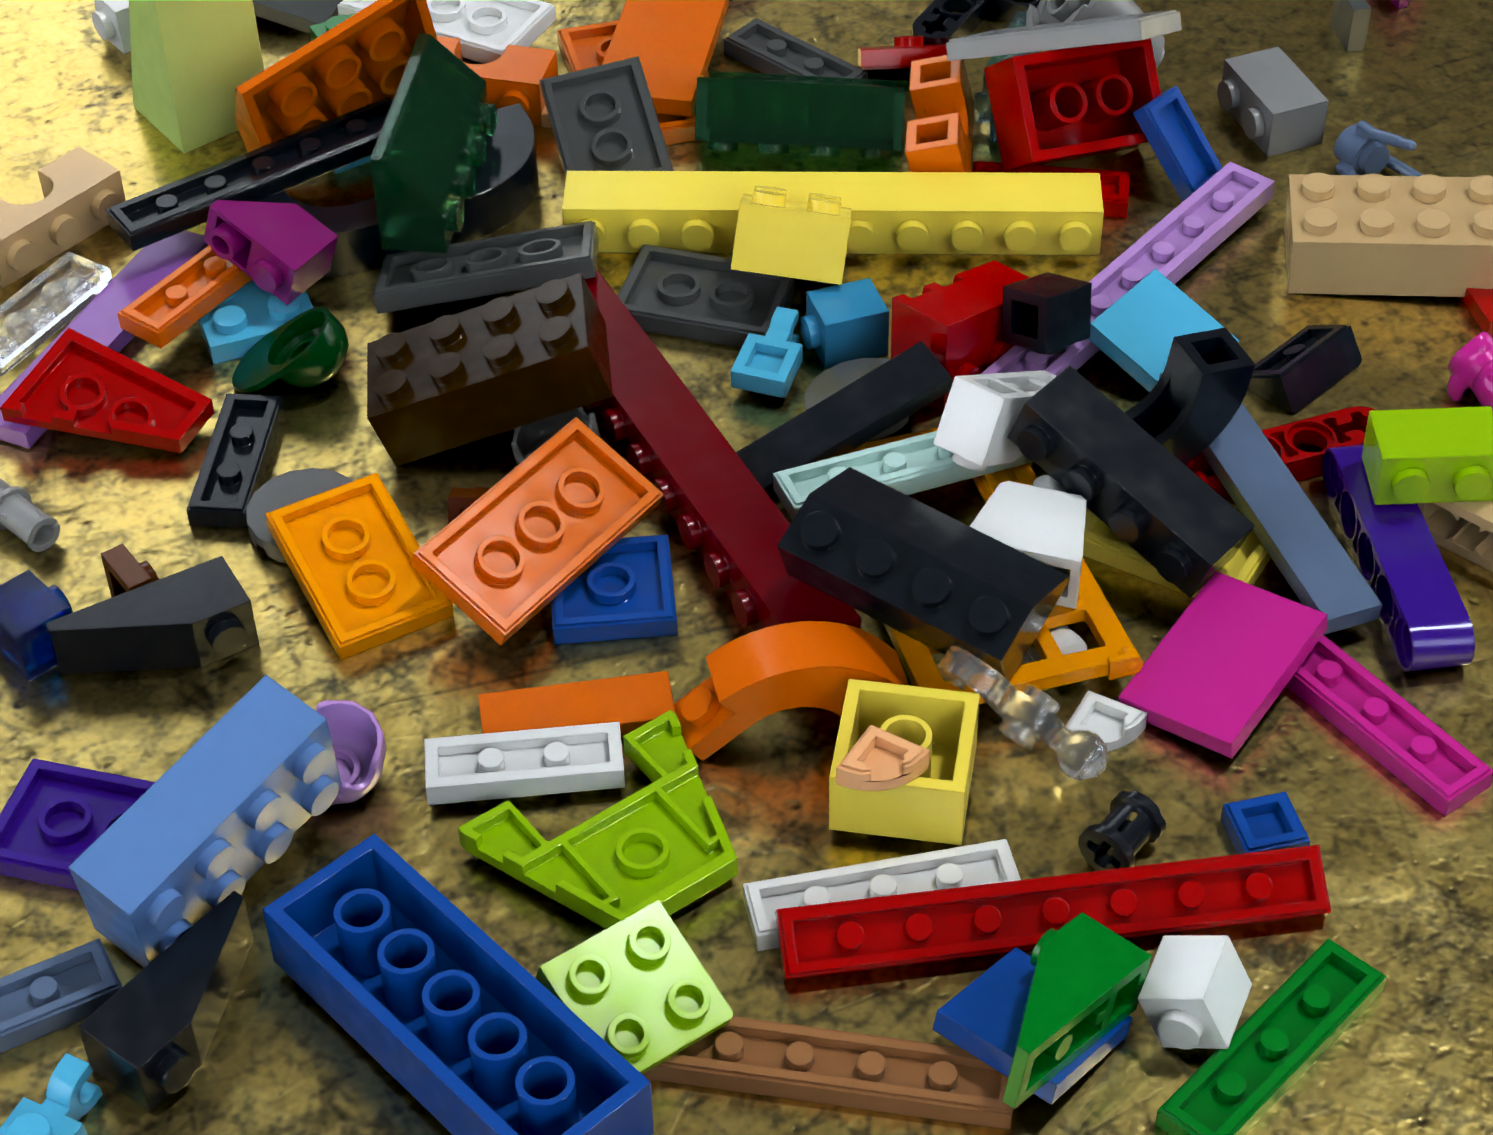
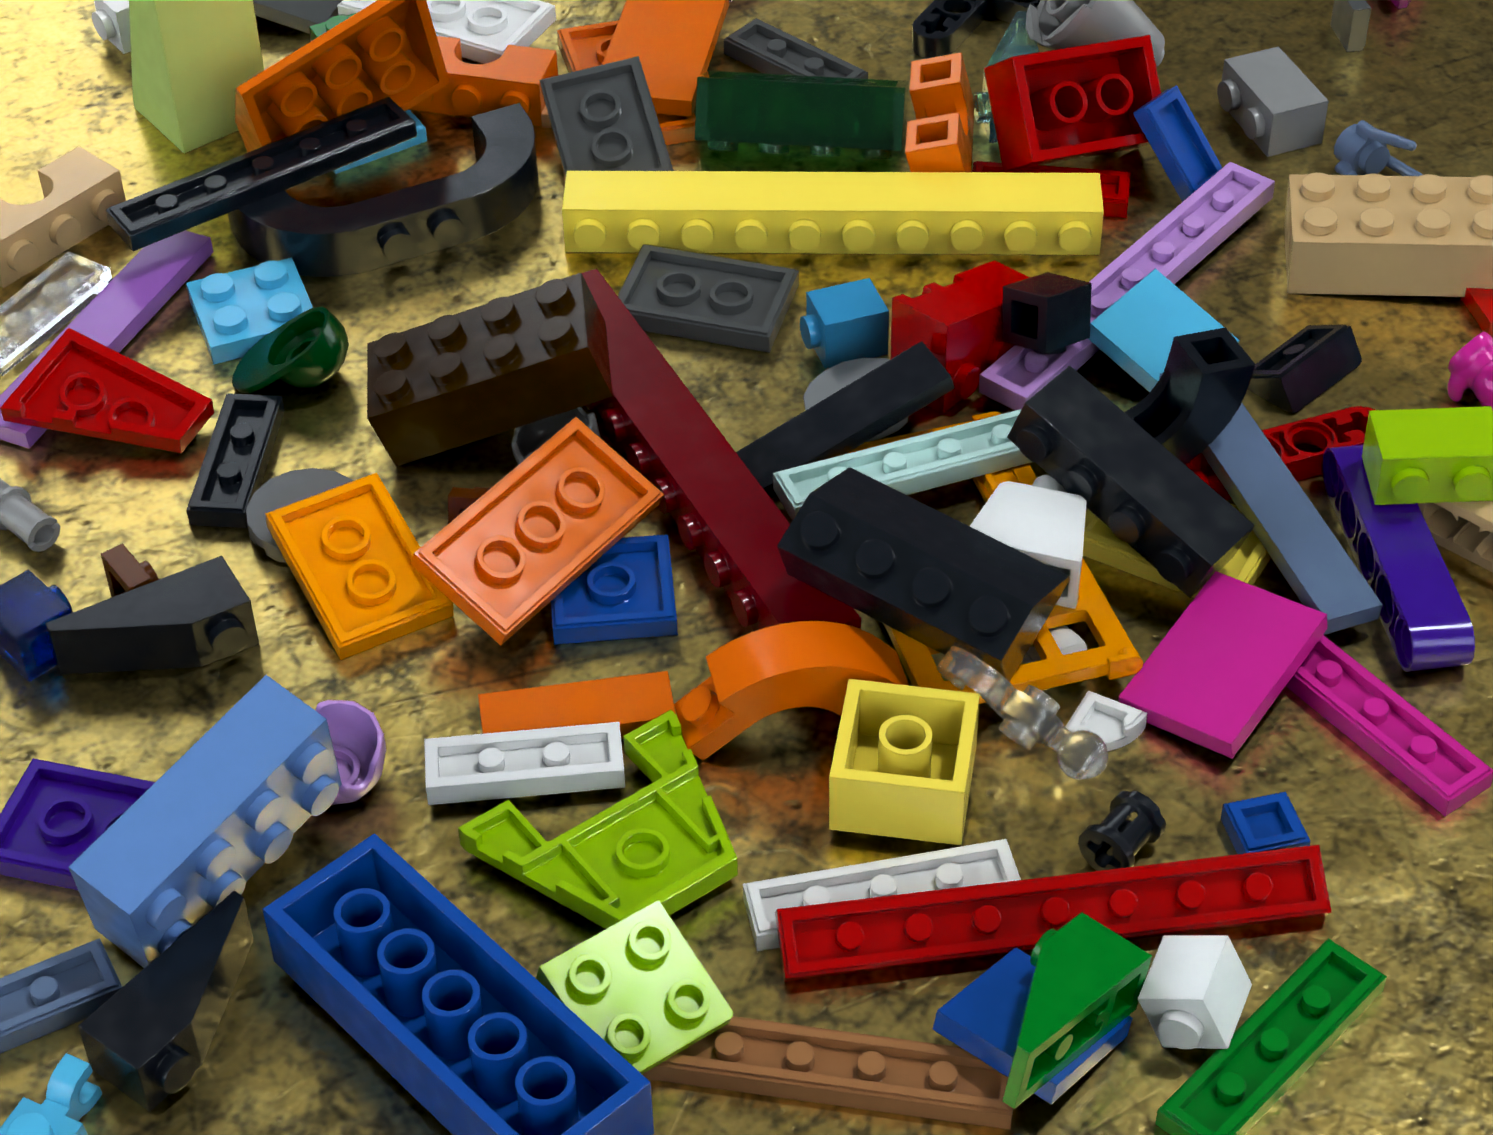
orange tile [117,245,252,349] -> none
magenta slope [204,200,338,306] -> none
clear green slope [370,33,497,254] -> none
dark grey tile [373,220,599,314] -> none
medium azure plate [730,306,803,398] -> none
light yellow brick [731,186,851,285] -> none
light nougat tile [836,725,930,791] -> none
red plate [858,36,947,70] -> none
white slope [933,370,1056,471] -> none
light grey tile [946,9,1182,61] -> none

